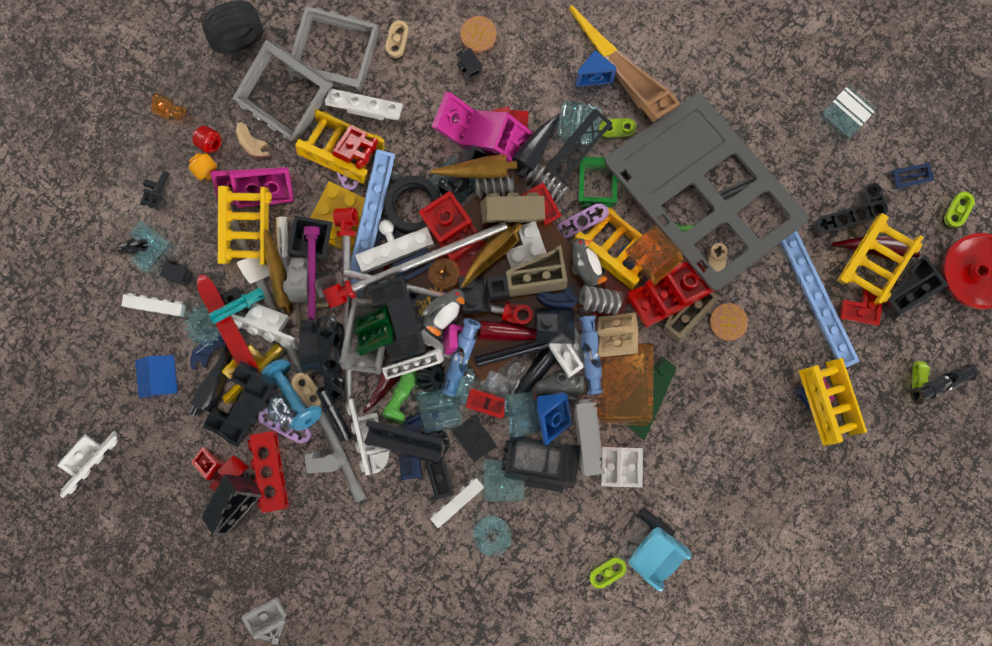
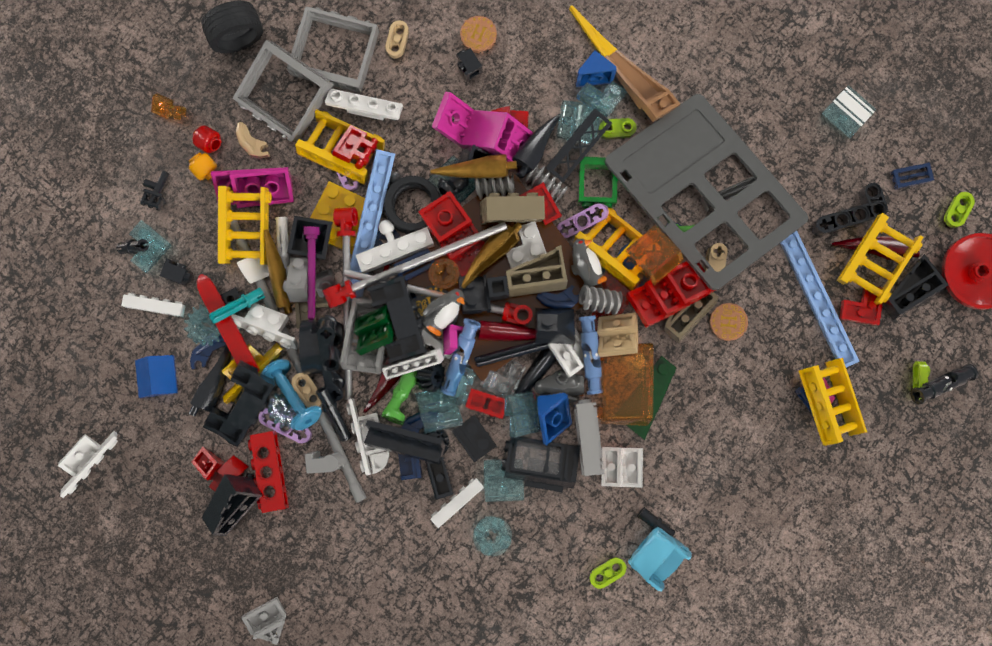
none -> clear light blue plate [576,81,627,118]

